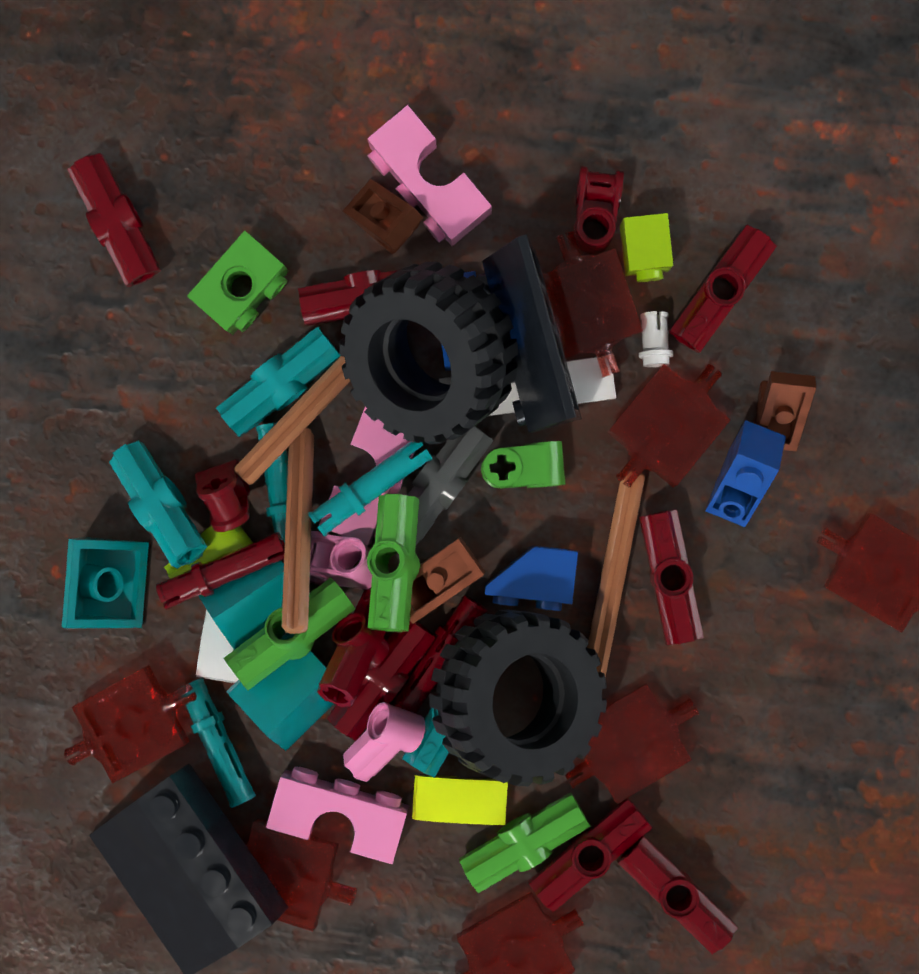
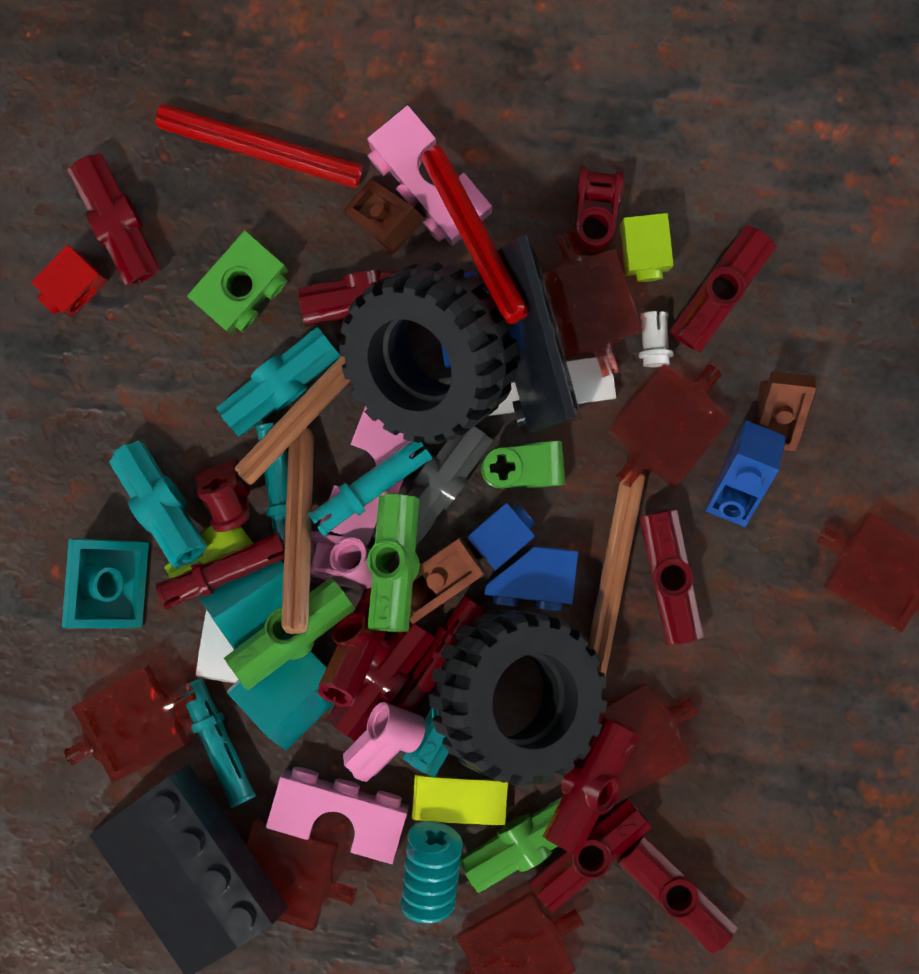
none -> red brick [31,244,109,317]
none -> red axle [155,104,363,188]
none -> teal piece [400,821,463,923]
none -> red axle [421,145,529,324]
none -> blue brick [467,503,535,571]
none -> dark red piece [542,718,640,856]

